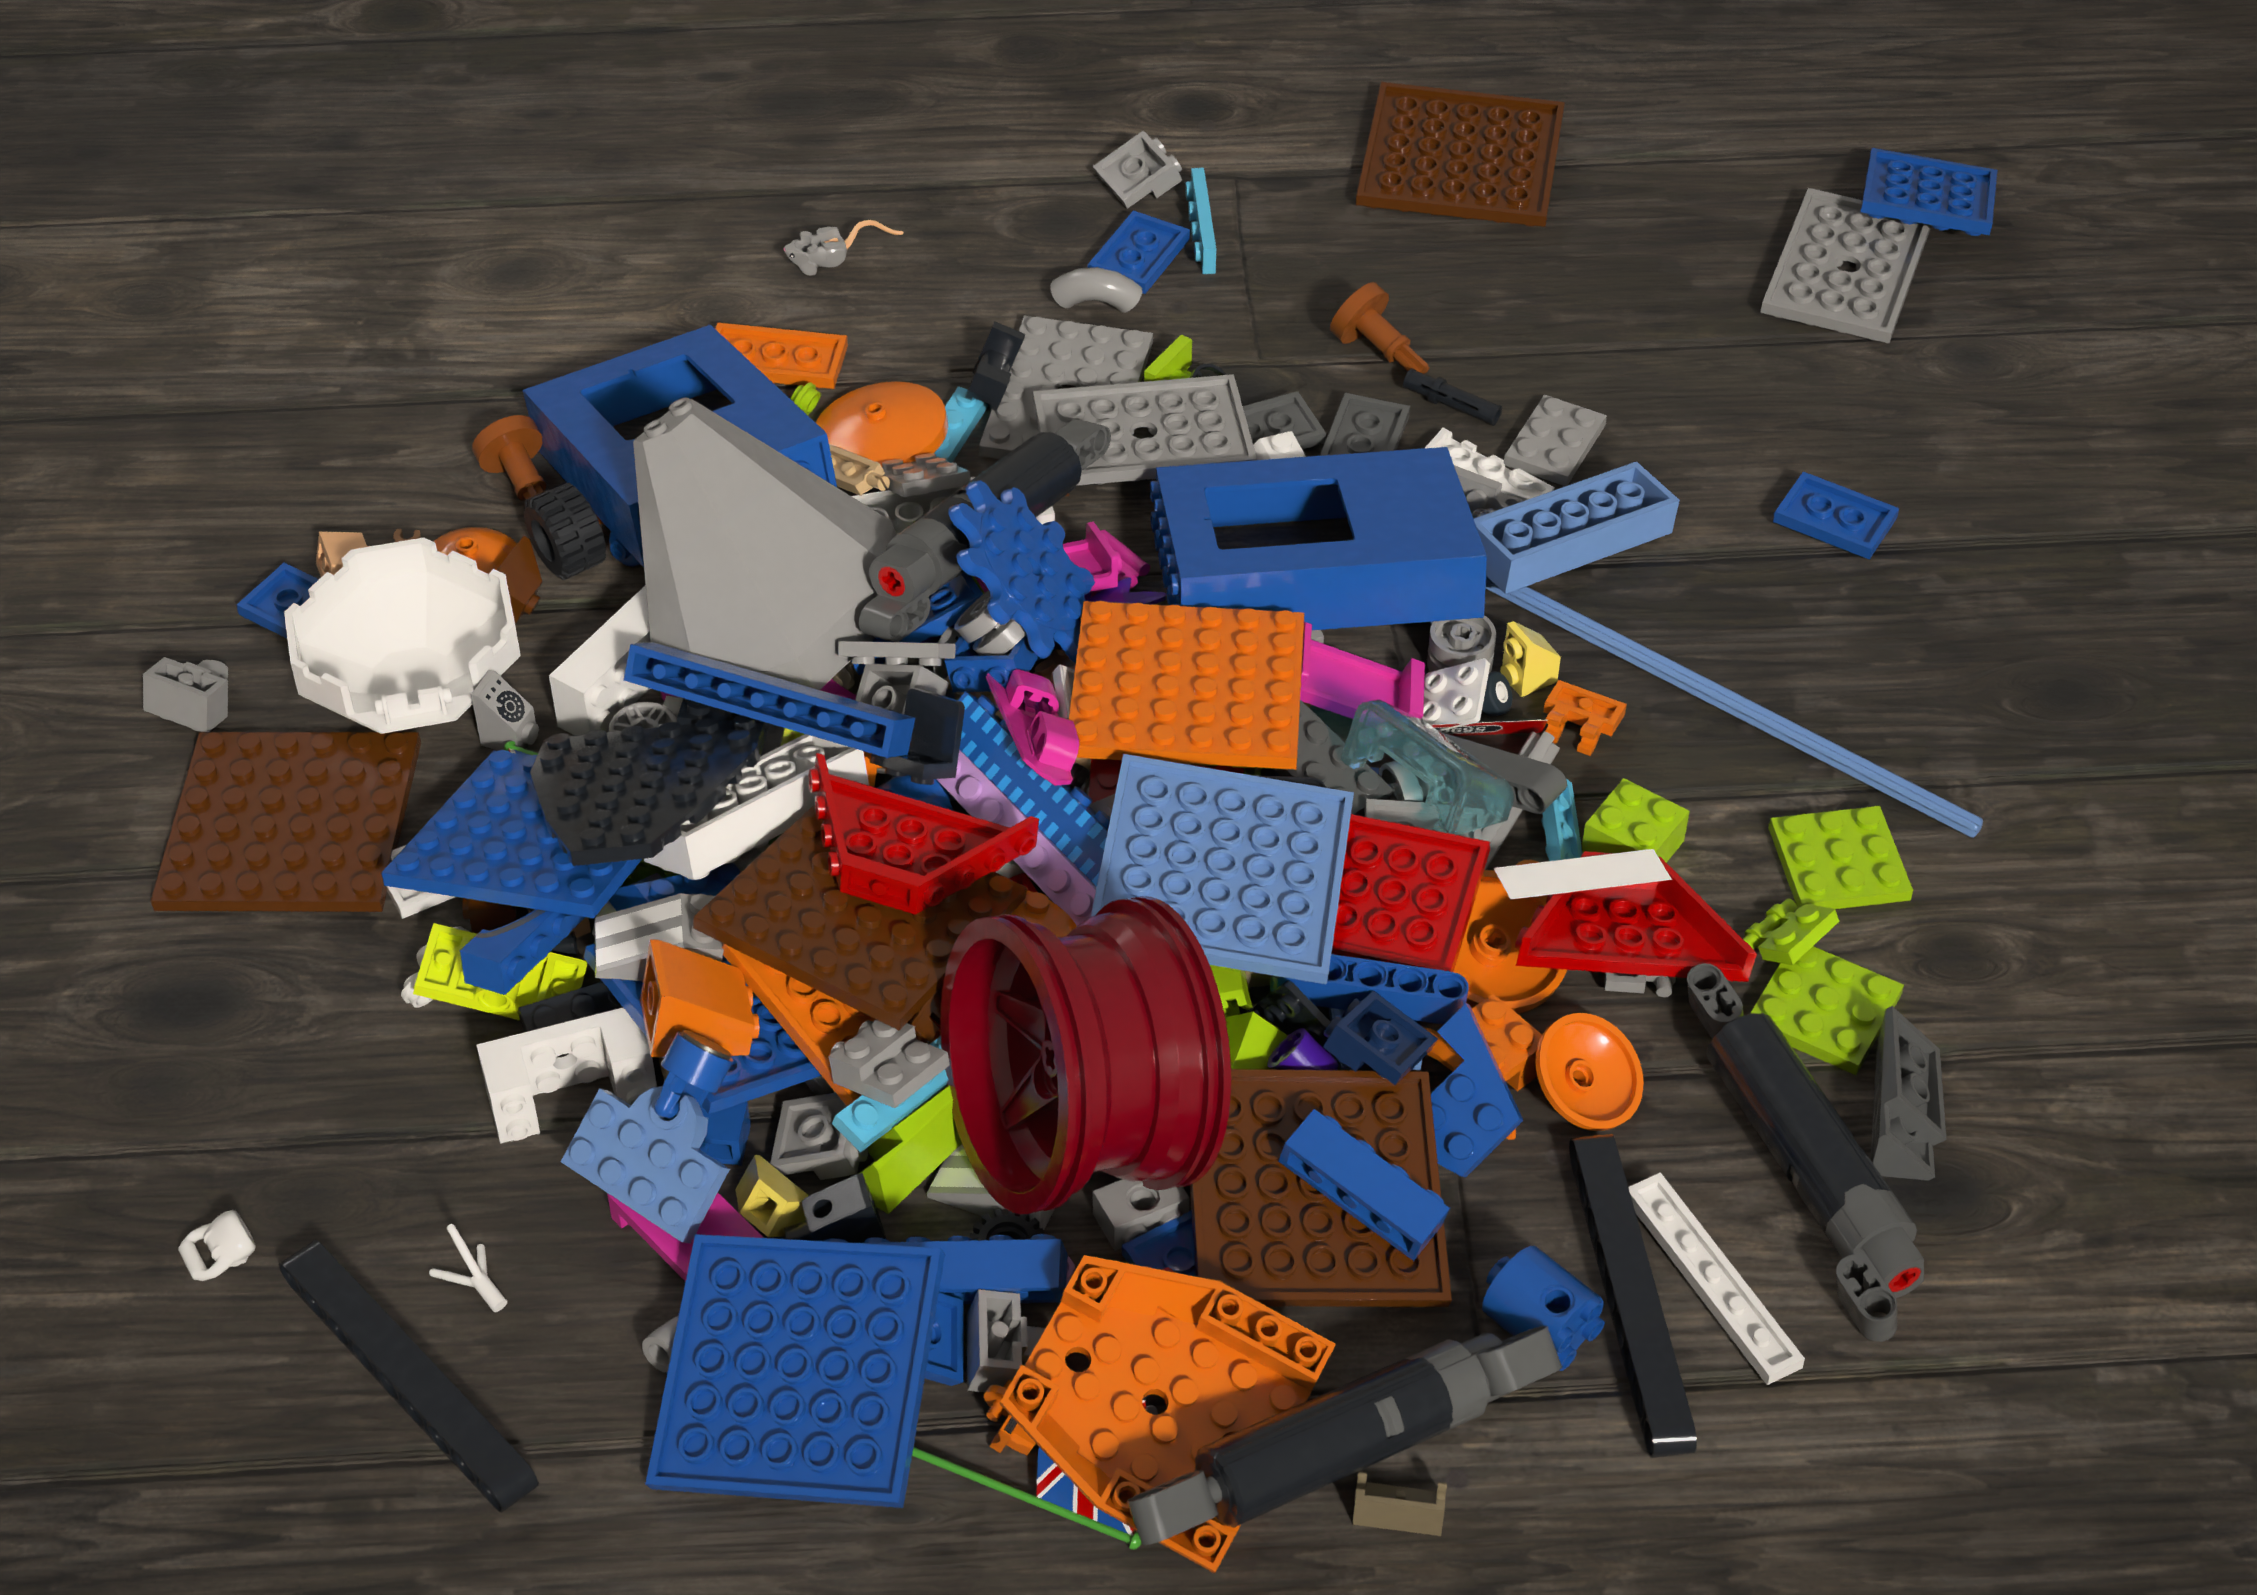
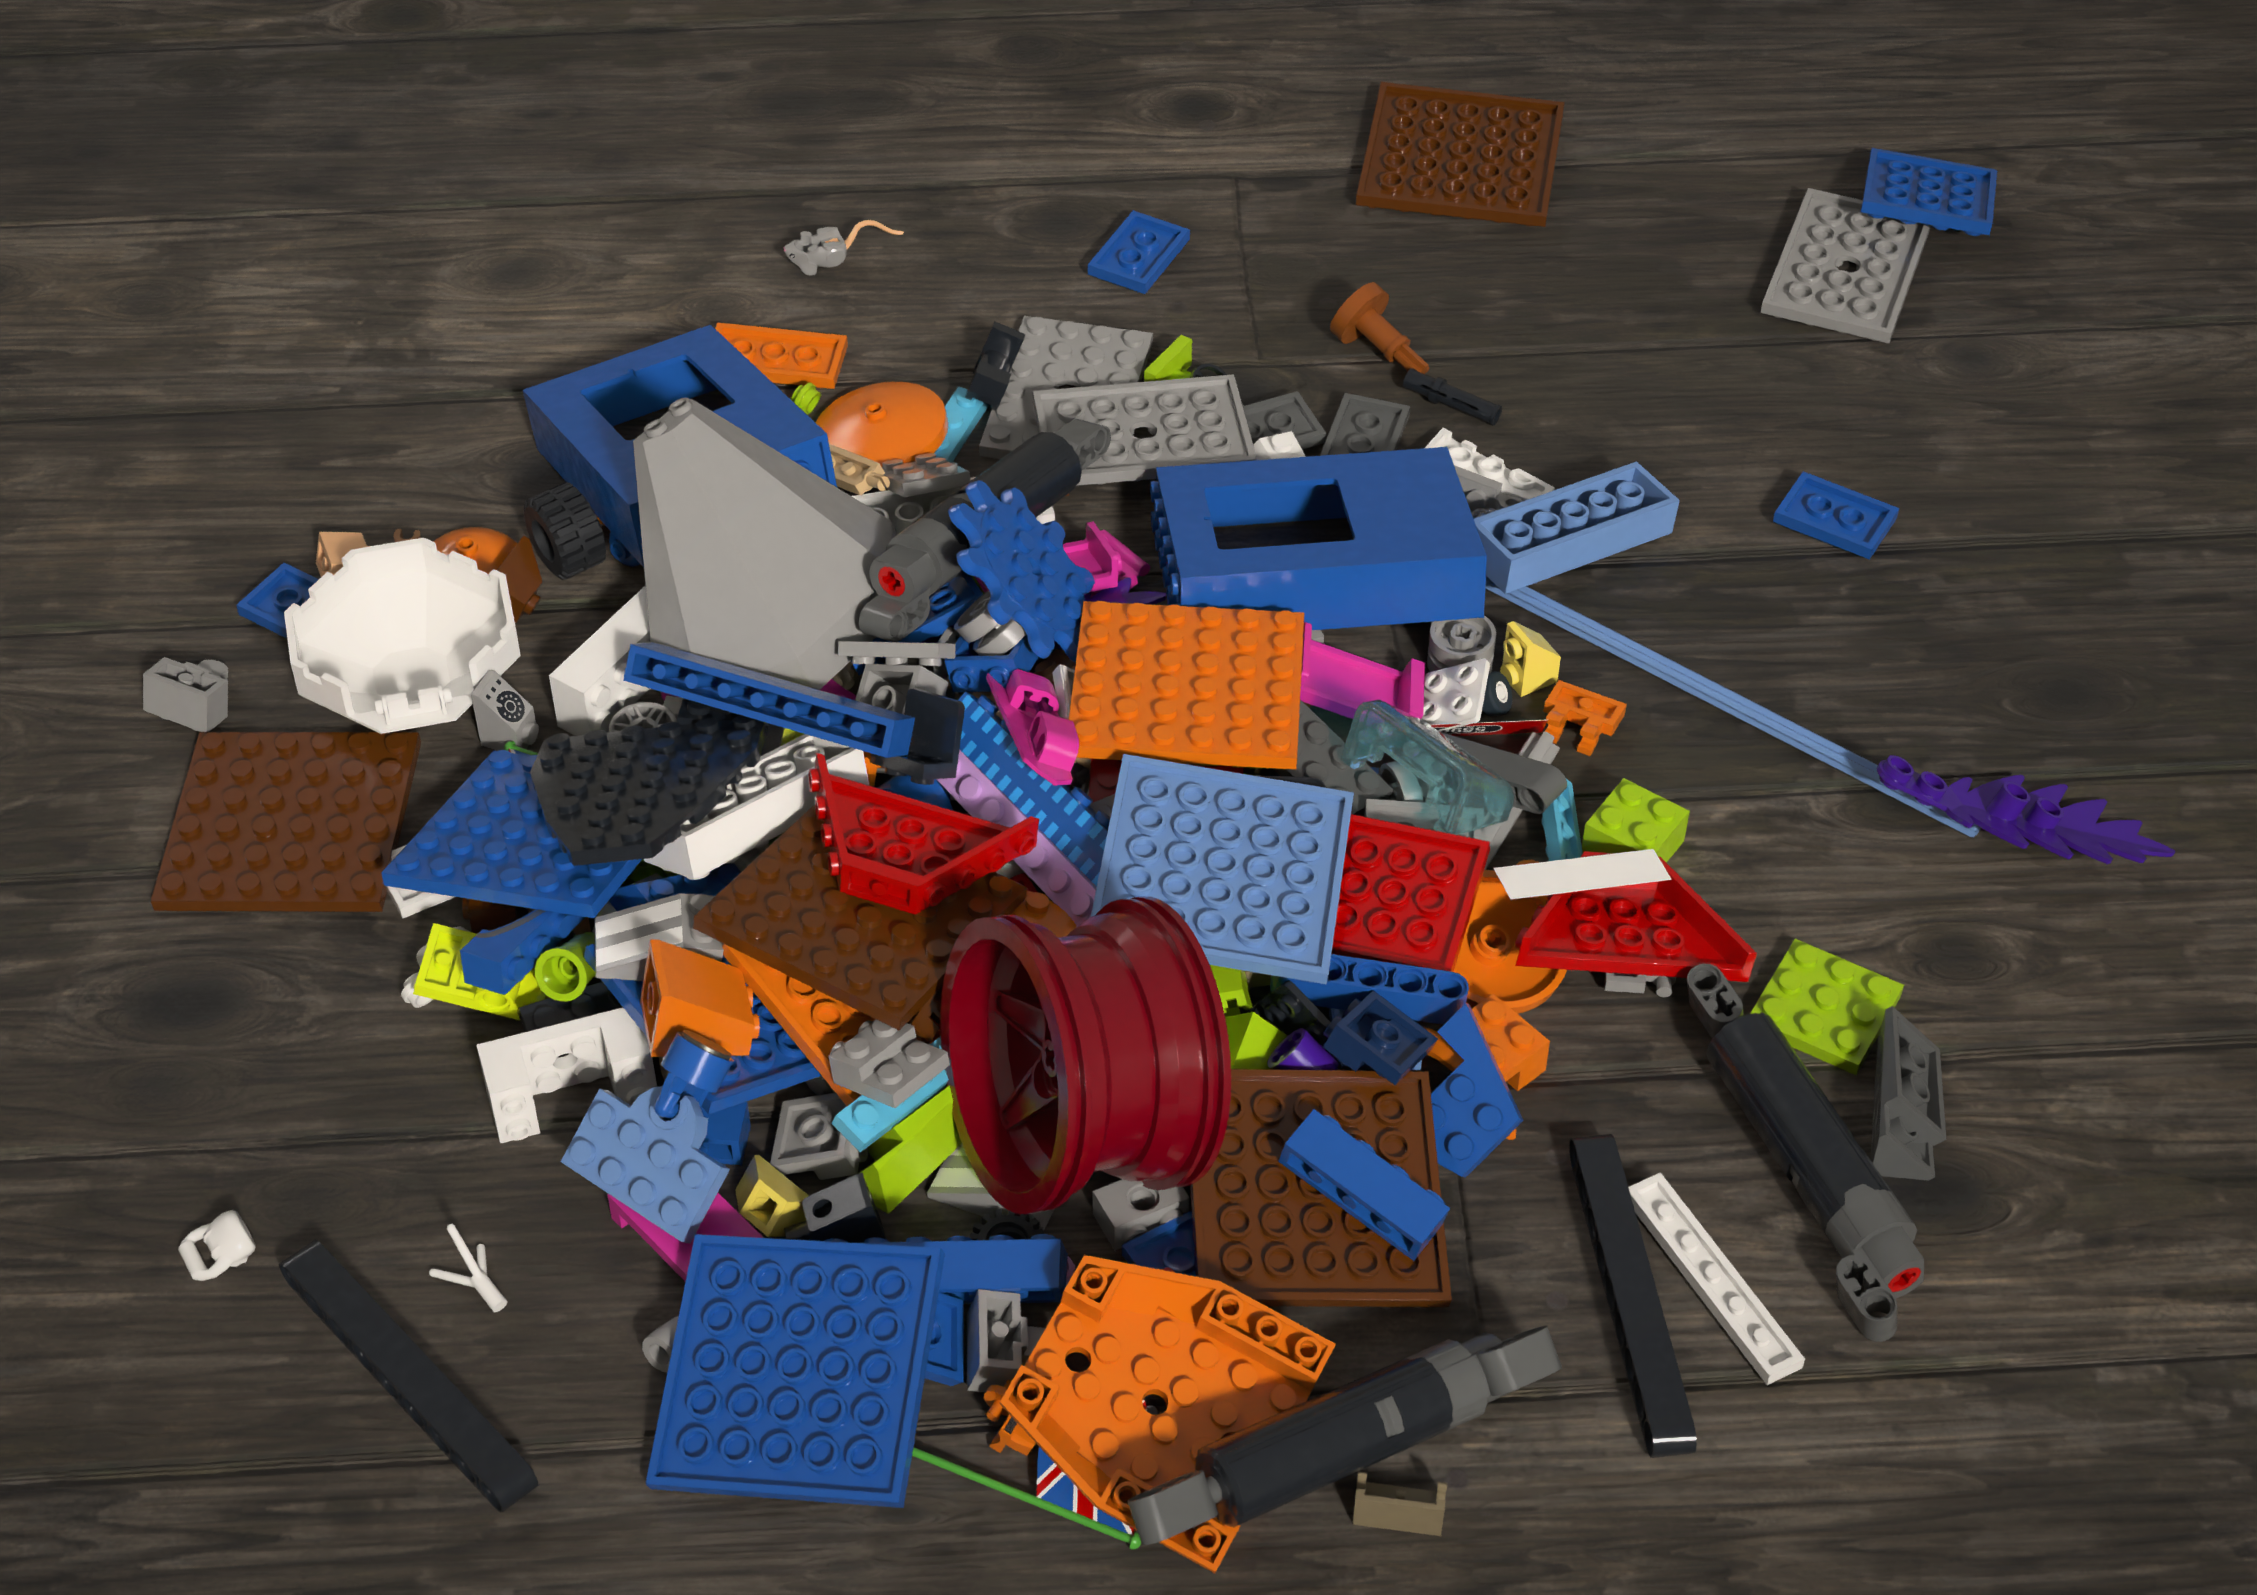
dark orange piece [472,415,546,501] -> none
light grey cylinder [1050,267,1142,313] -> none
light grey plate [1092,130,1182,209] -> none
medium azure plate [1185,168,1216,274] -> none
blue cylinder [1482,1246,1605,1371] -> none
light grey plate [1504,395,1607,486] -> none
orange dish [1536,1013,1644,1131] -> none
lime plate [1743,898,1839,965] -> none
lime plate [1768,806,1913,909] -> none
none -> lime plant [535,932,595,1002]
none -> dark purple plant [1876,755,2175,864]

